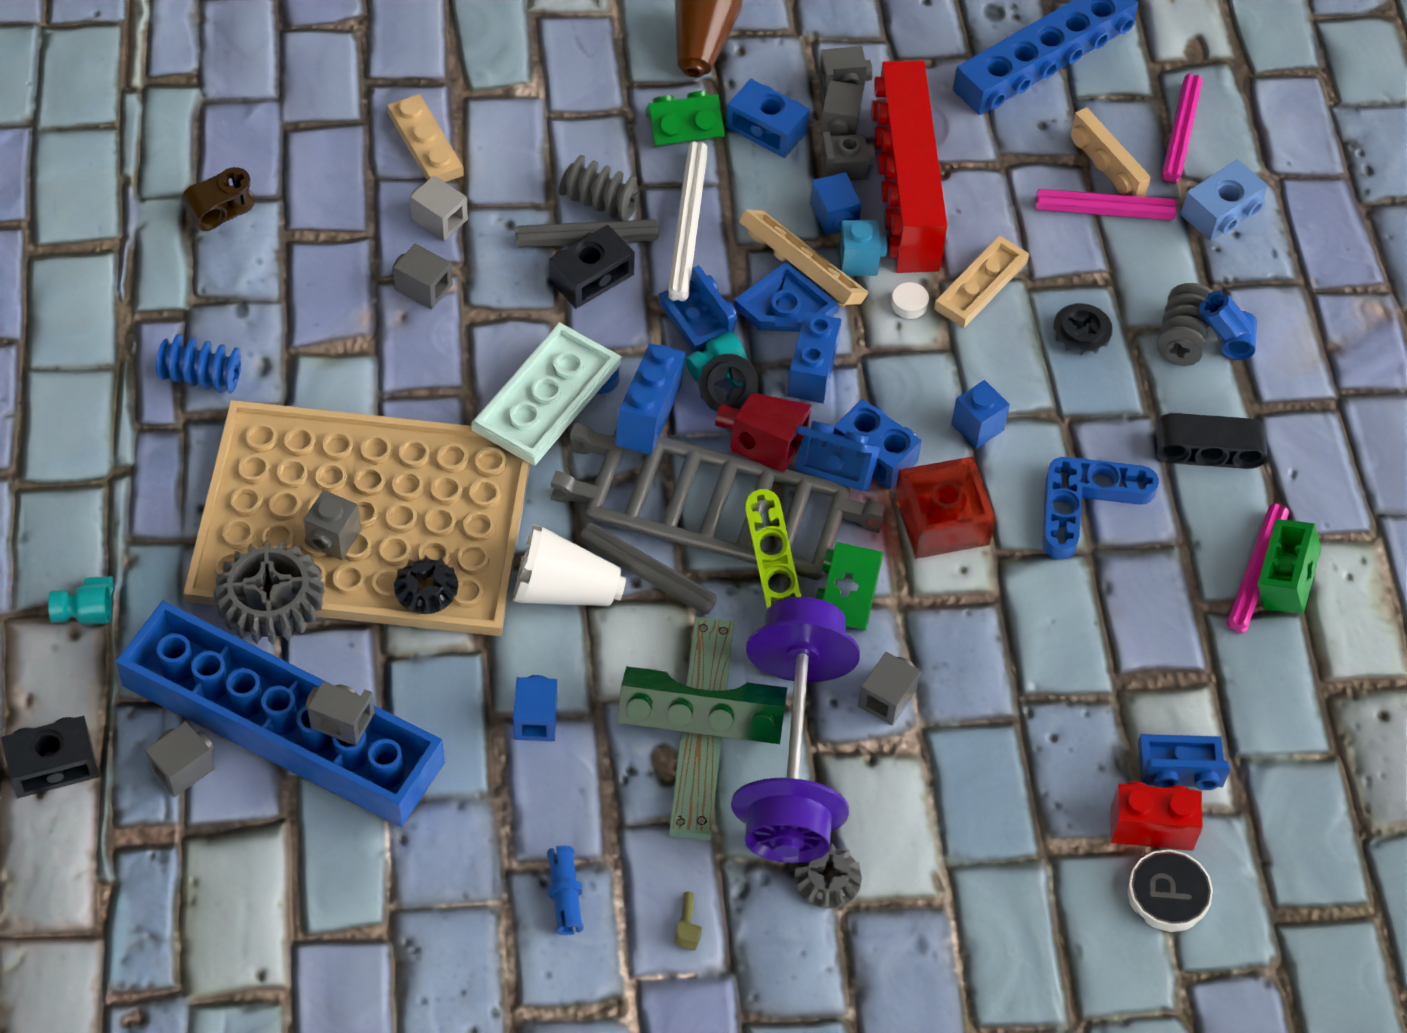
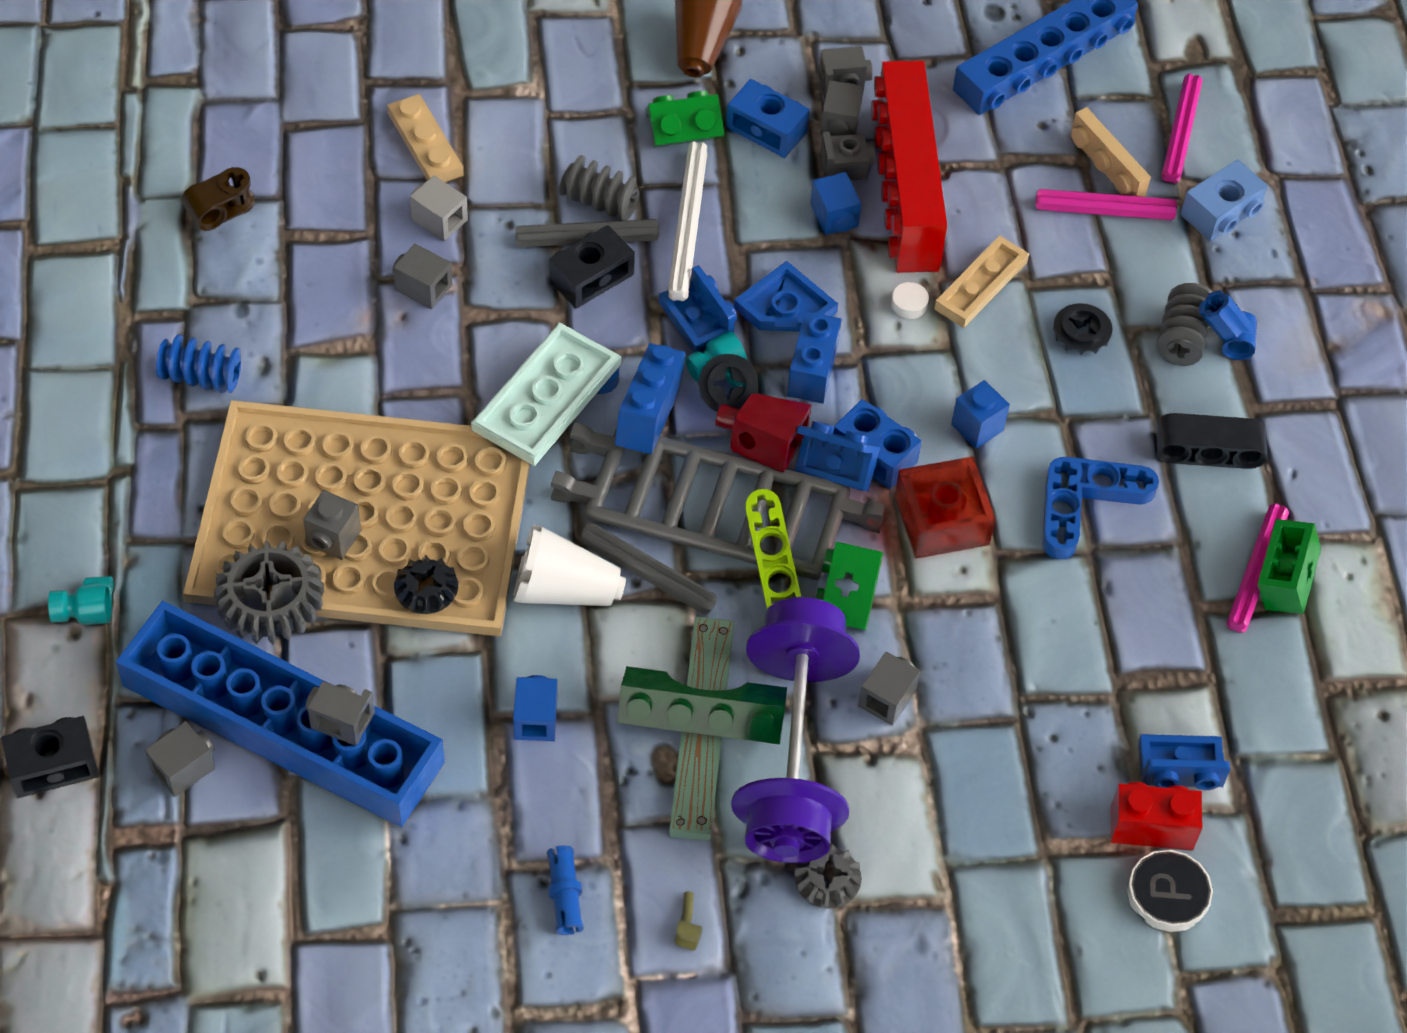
tan plate [739,210,869,306] -> none
dark azure brick [839,220,887,276] -> none

